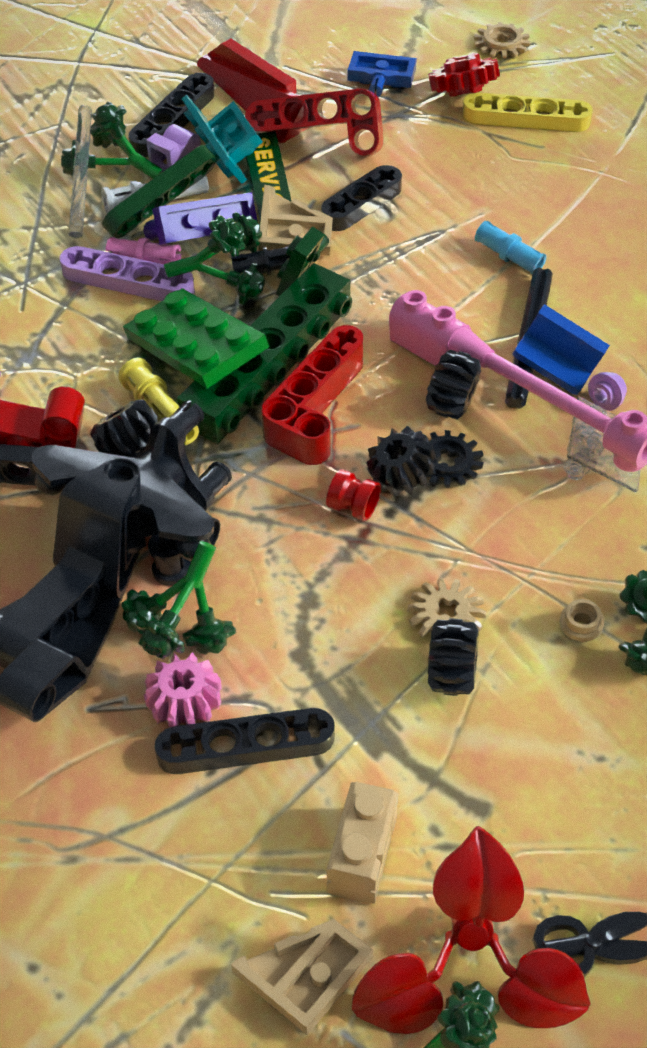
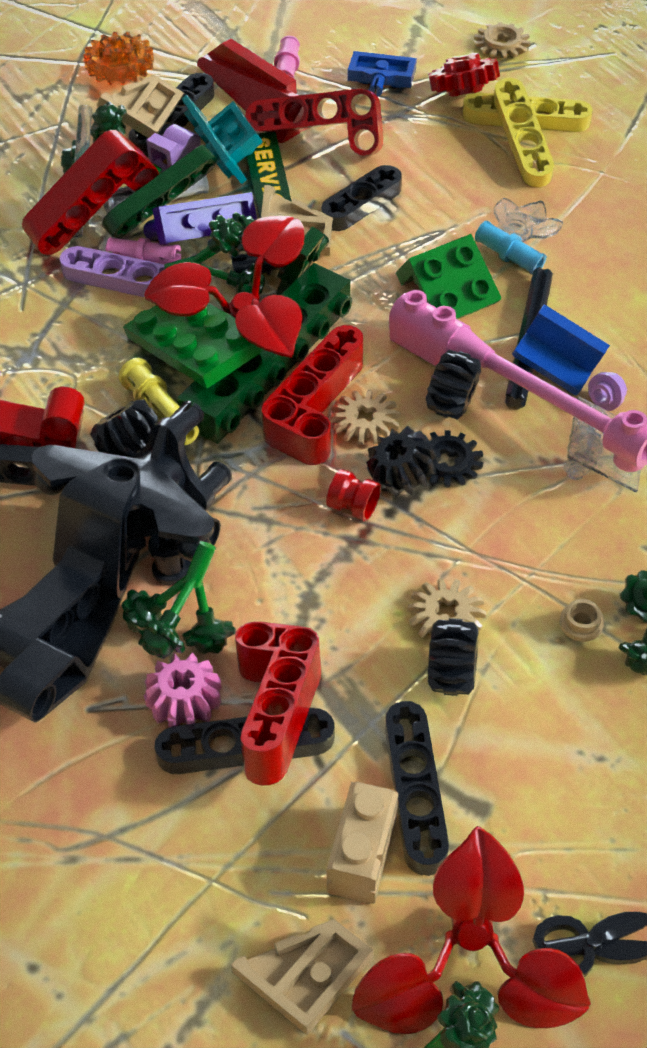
none -> red beam [22,130,159,255]
none -> clear orange gear [83,31,154,85]
none -> tan wing [96,75,184,138]
none -> red plant [144,216,305,358]
none -> red beam [235,621,321,786]
none -> bright pink pin [274,36,300,78]
none -> tan gear [330,390,401,445]
none -> black beam [385,701,449,876]
none -> green bracket [396,234,501,319]
none -> light yellow beam [494,78,554,187]
none -> clear plate [494,198,563,242]

